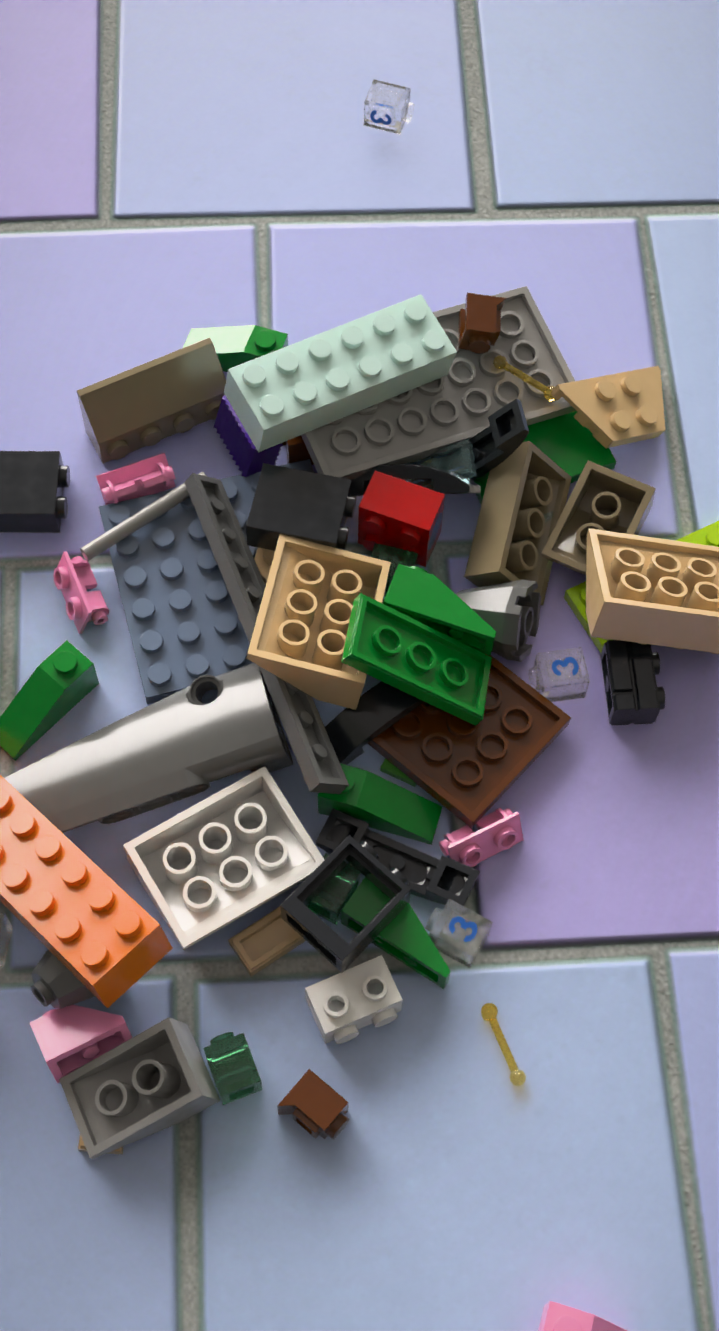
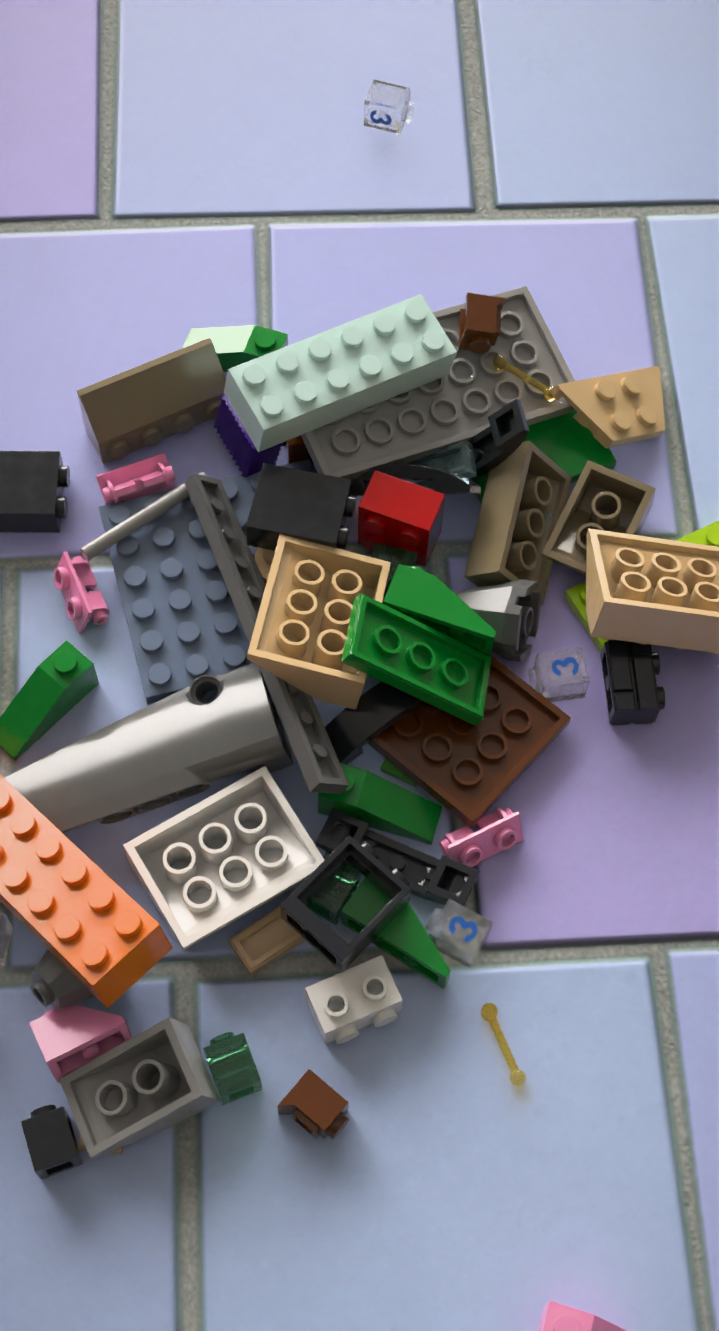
none -> black brick [21,1105,83,1180]

